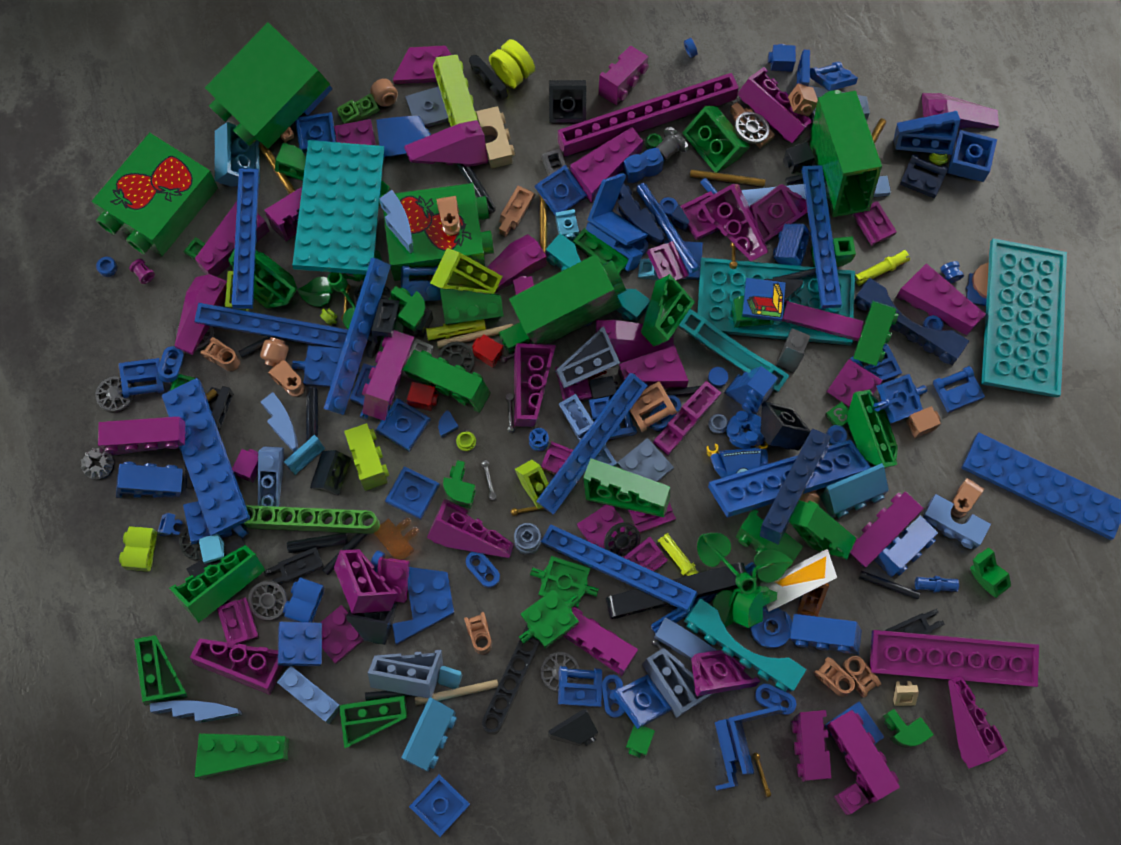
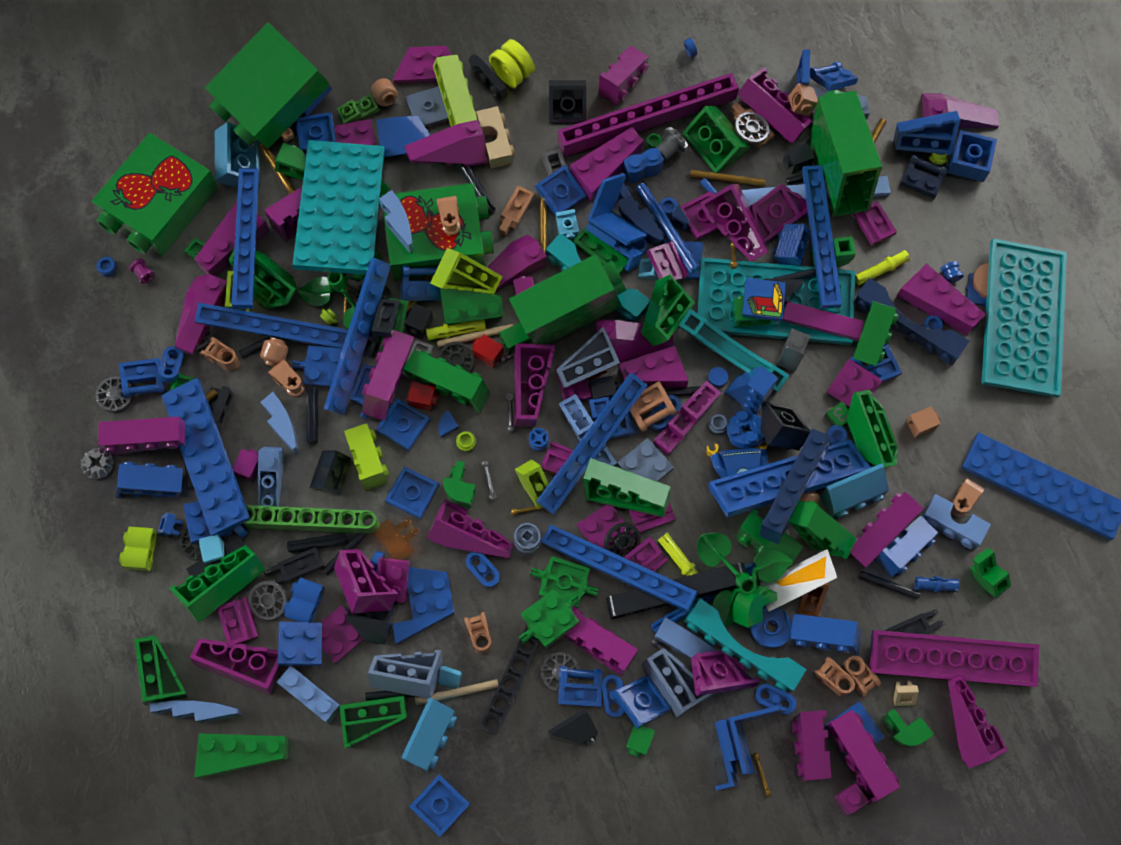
dark azure tile [284,435,325,475] -> none
green brick [391,286,425,332] -> none
blue brick [768,44,796,72] -> none
blue plate [873,374,927,423] -> none
blue plate [933,366,985,413] -> none

